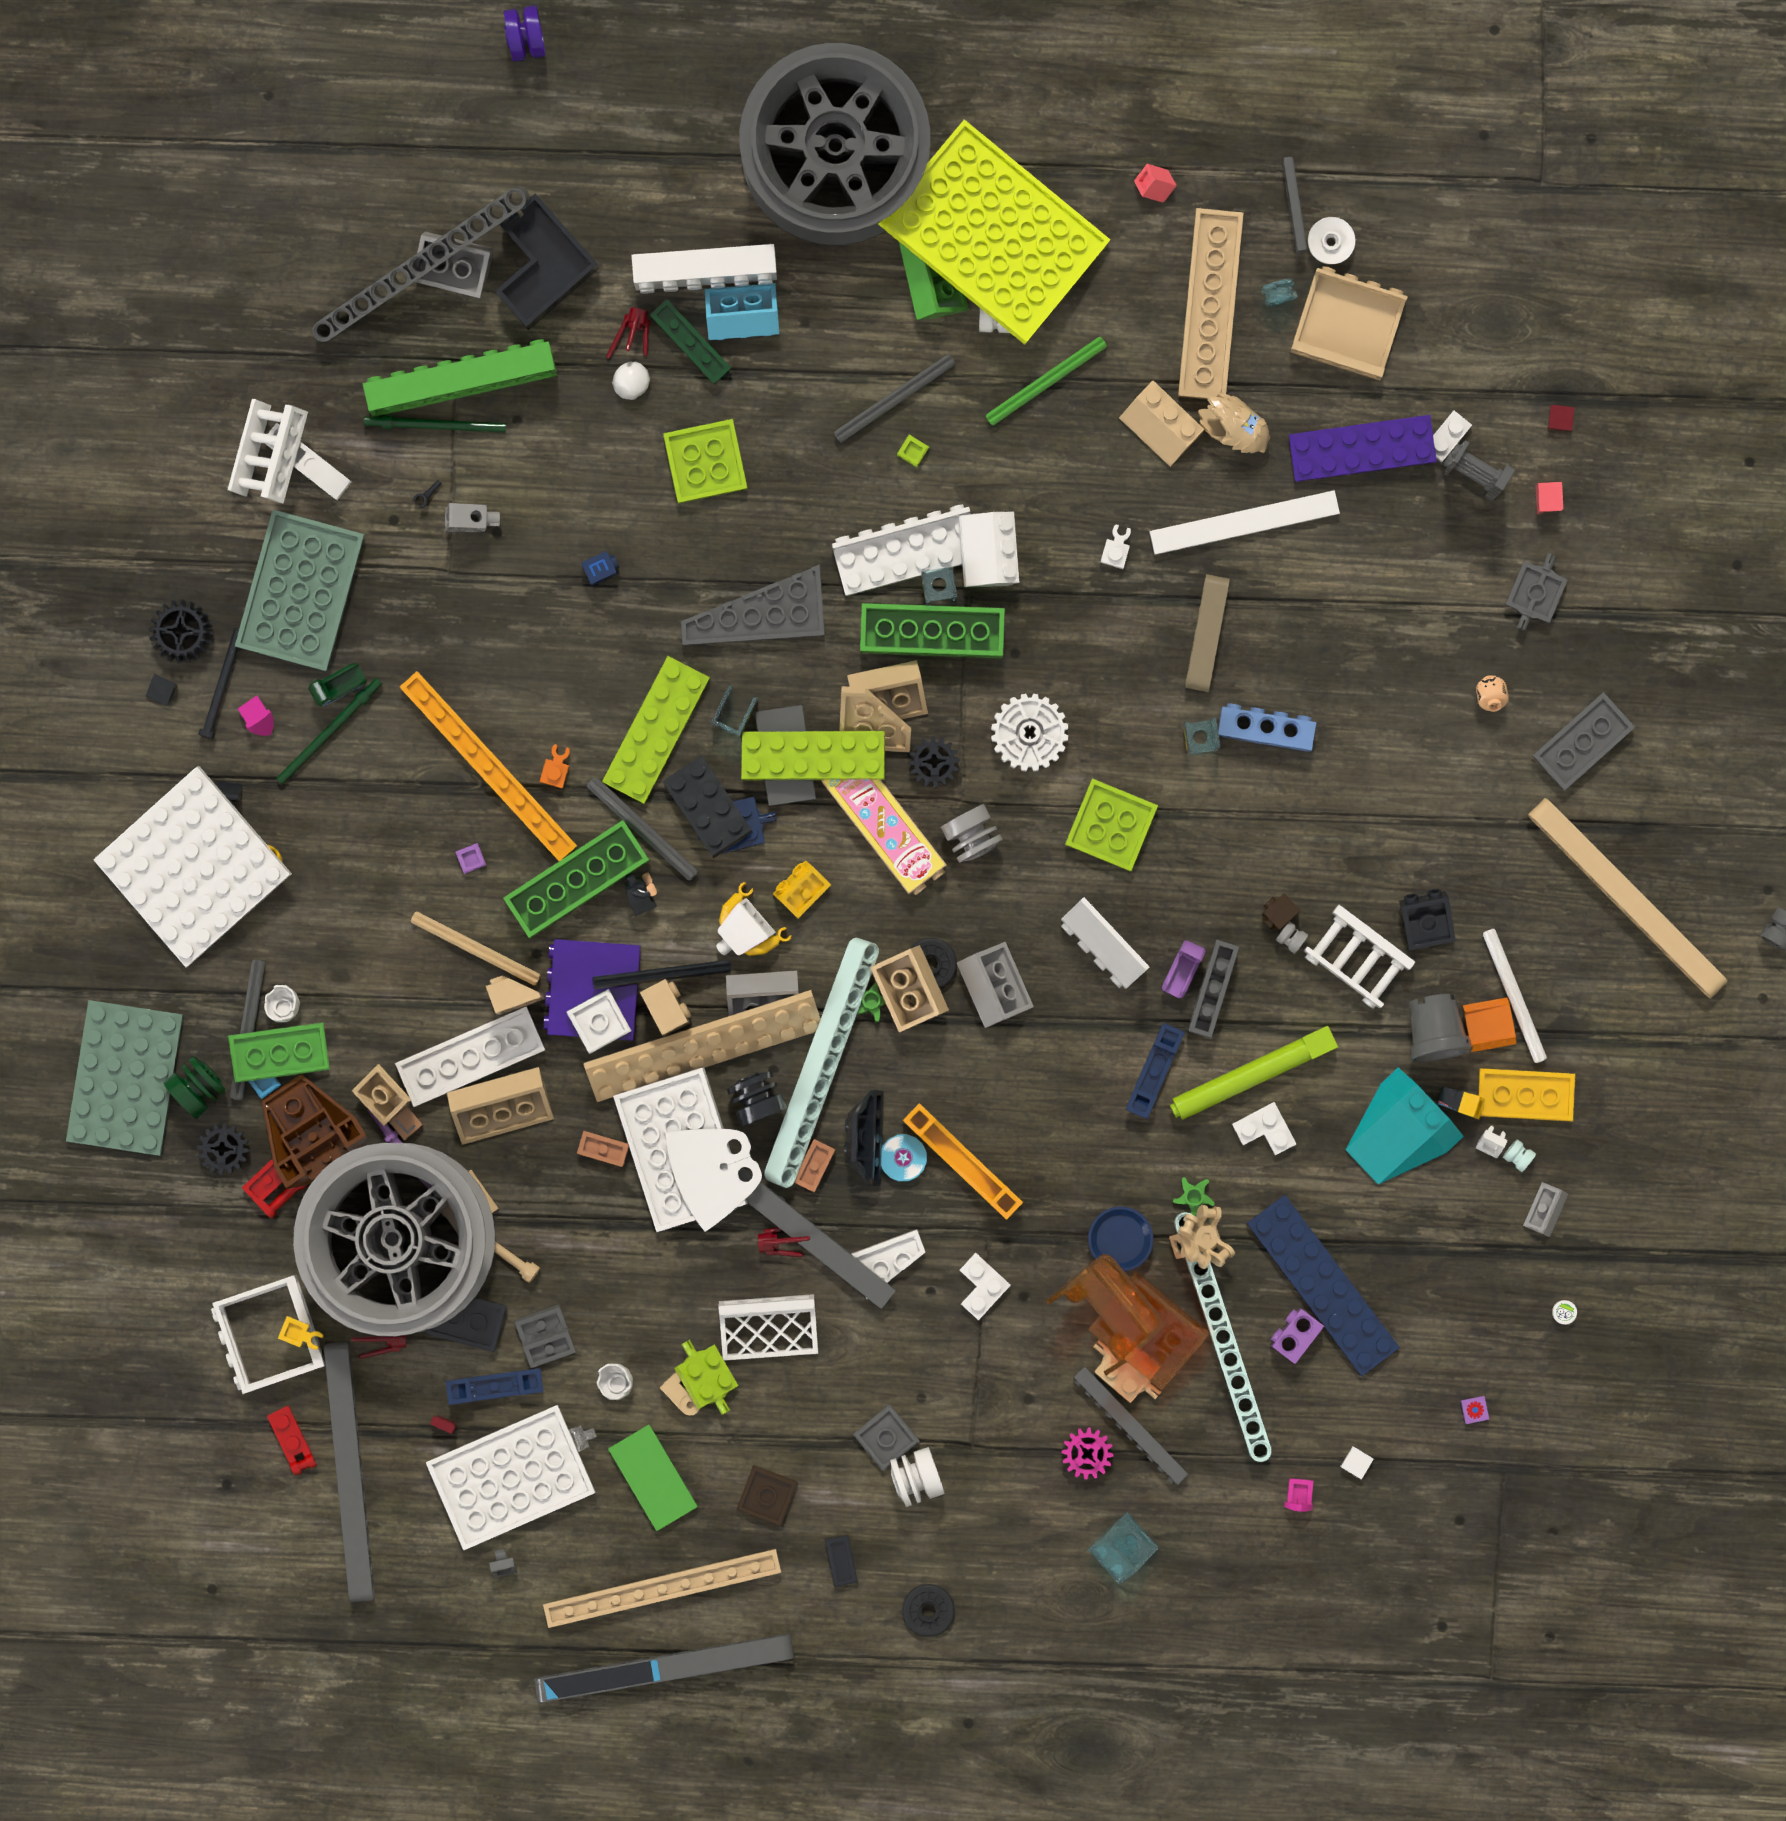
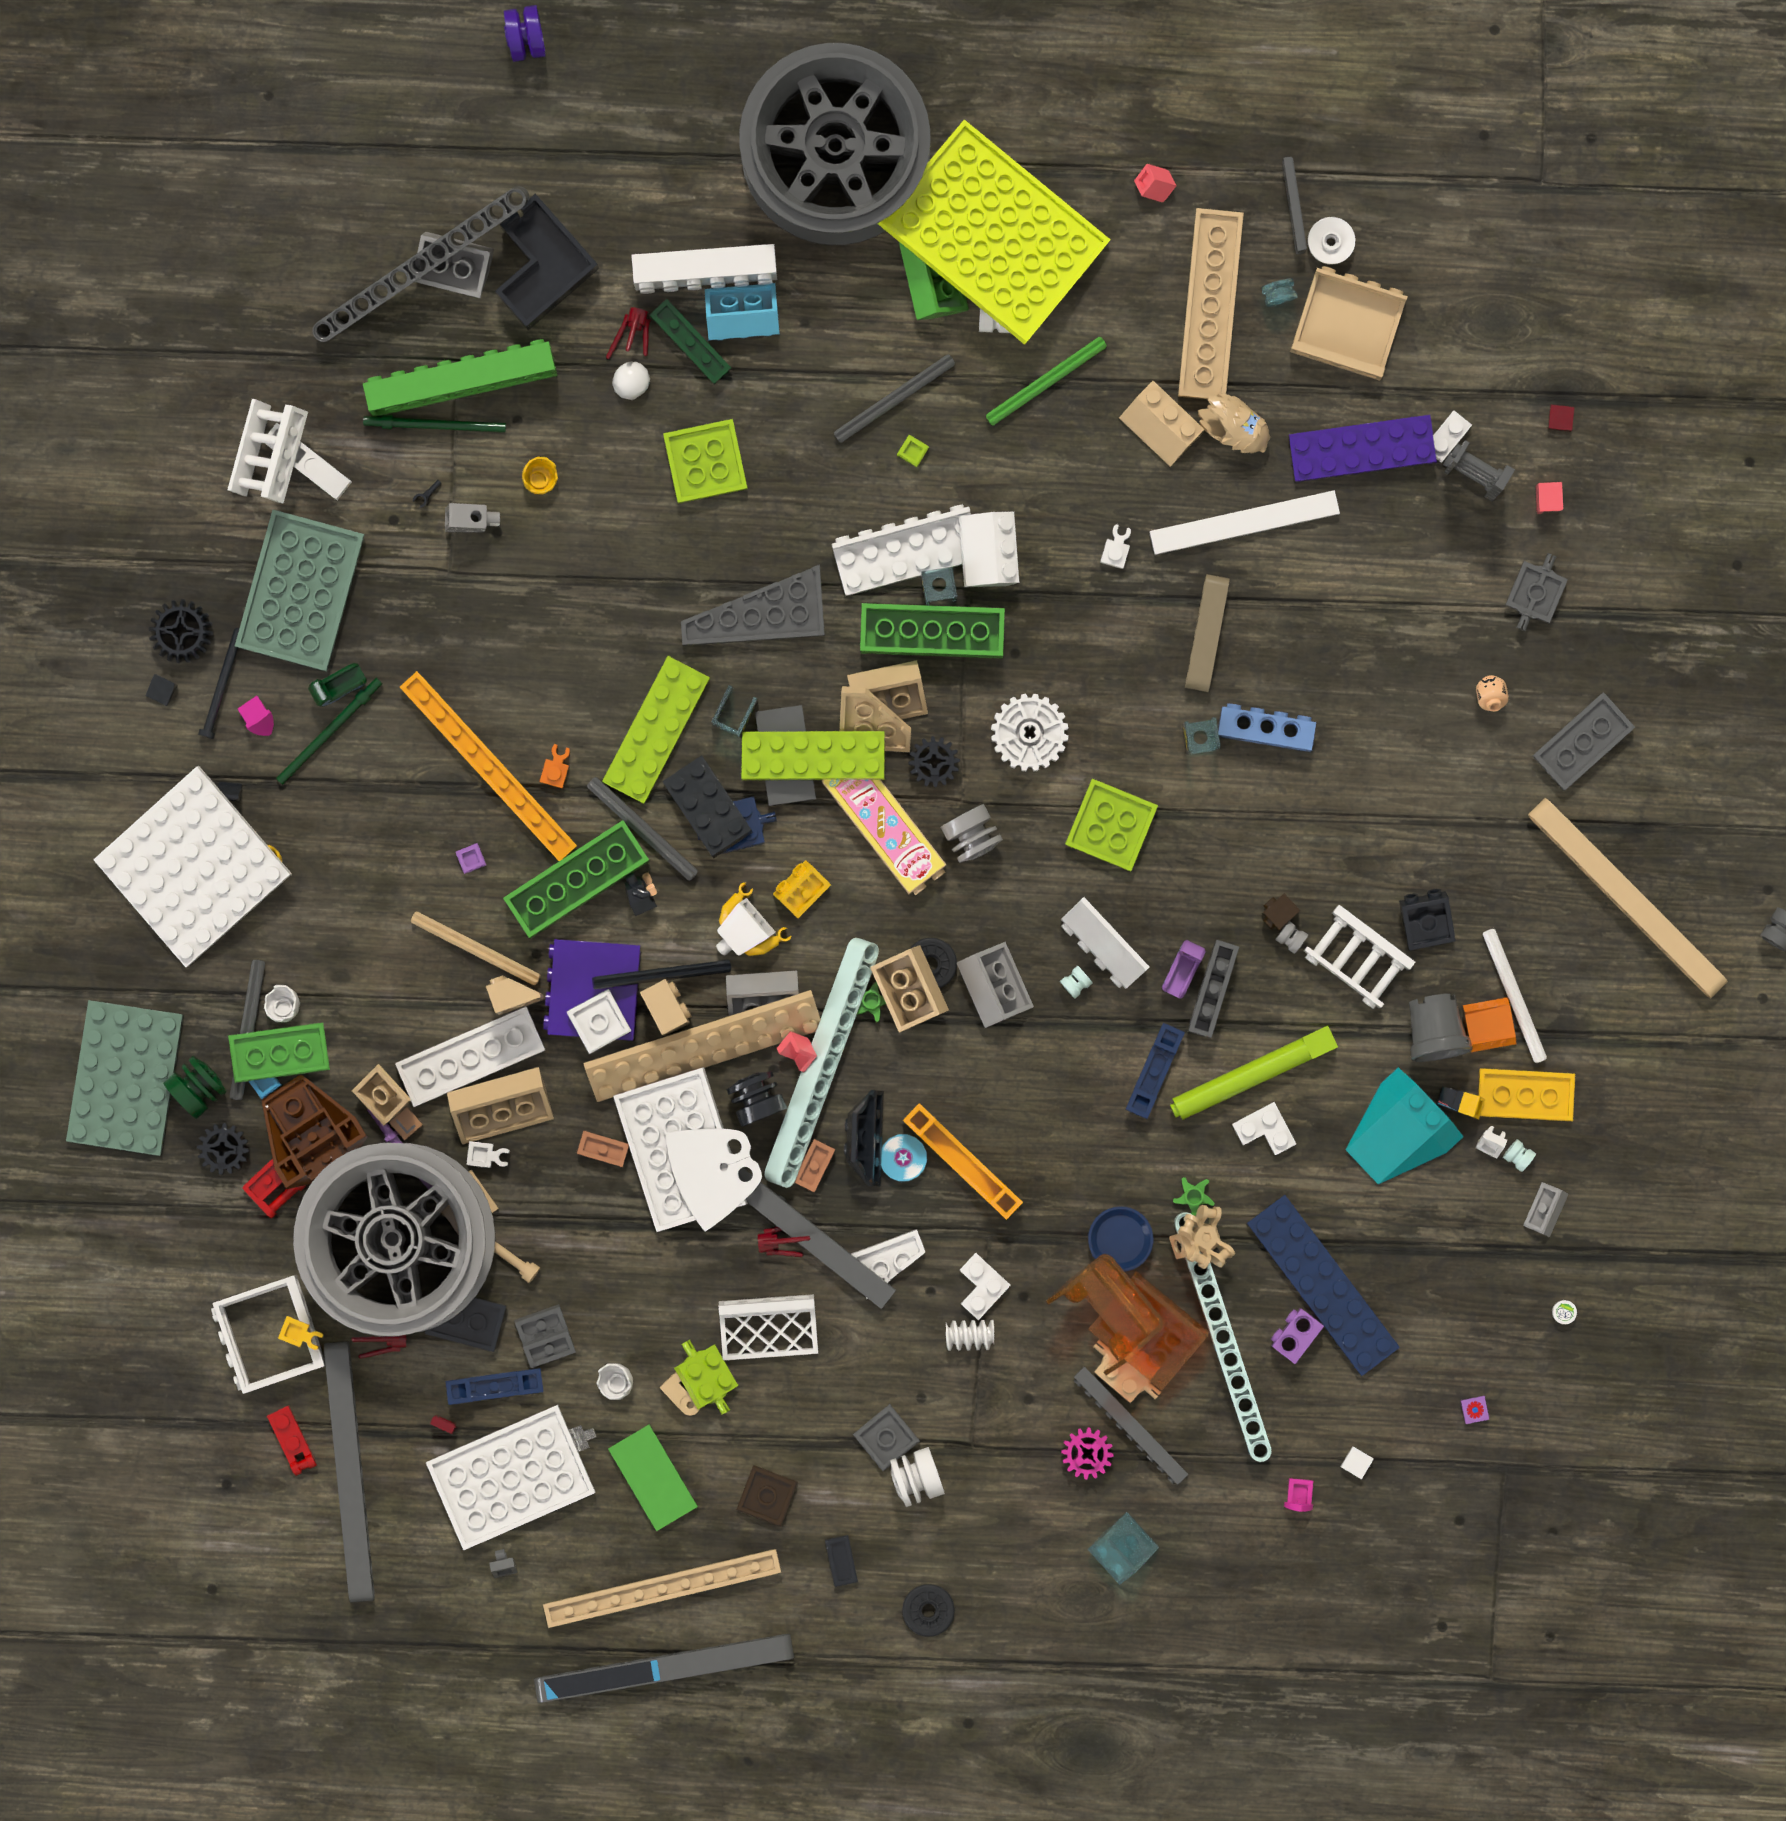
dark blue brick [581,551,619,587] -> none
none -> white plate [467,1141,510,1168]
none -> yellow hair [522,457,558,495]
none -> coral panel [777,1031,817,1072]
none -> white piece [946,1320,994,1351]
none -> light aqua wheel [1060,966,1093,999]

